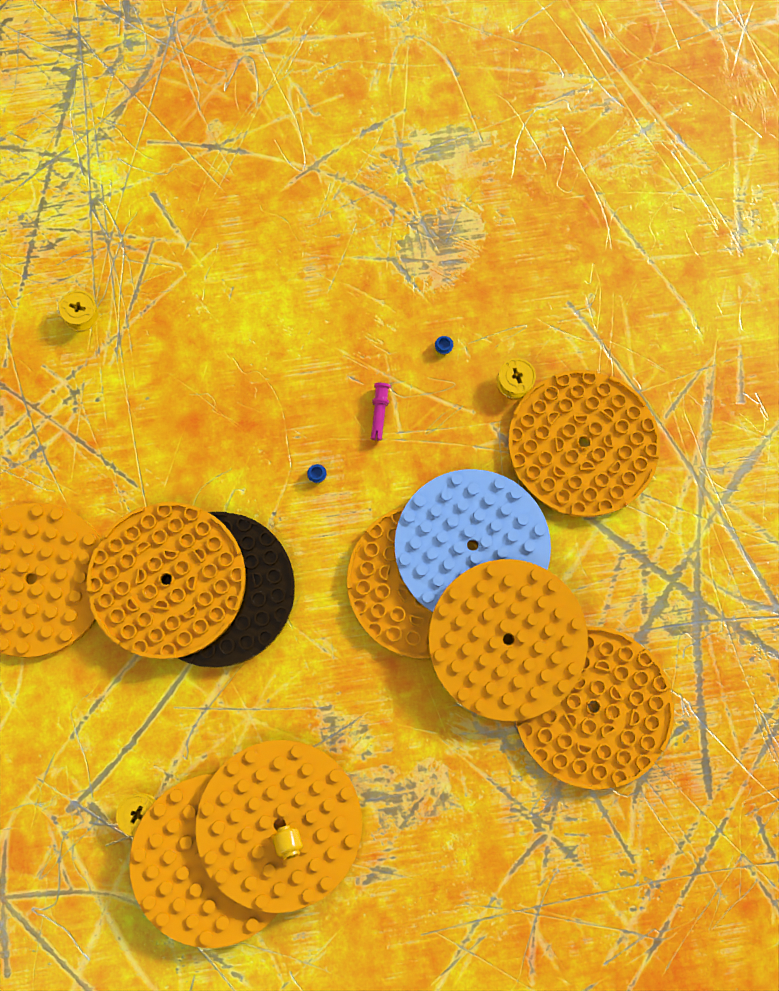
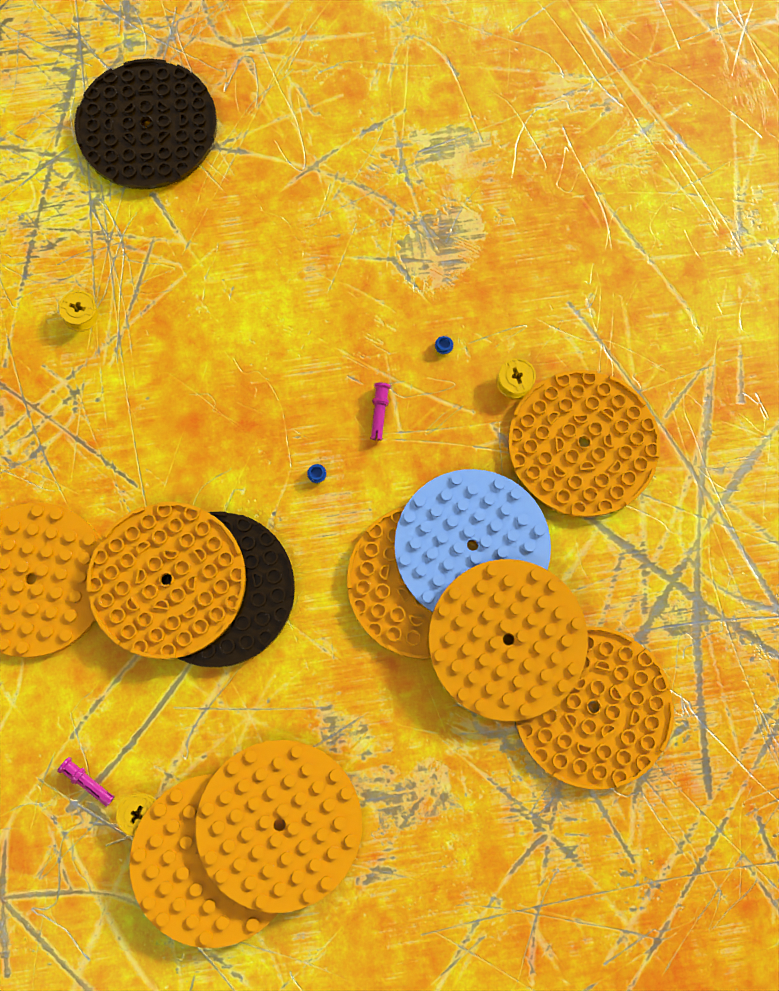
yellow head [273,825,303,860] -> none
none -> dark pink pin [57,757,115,807]
none -> dark brown plate [75,59,217,189]

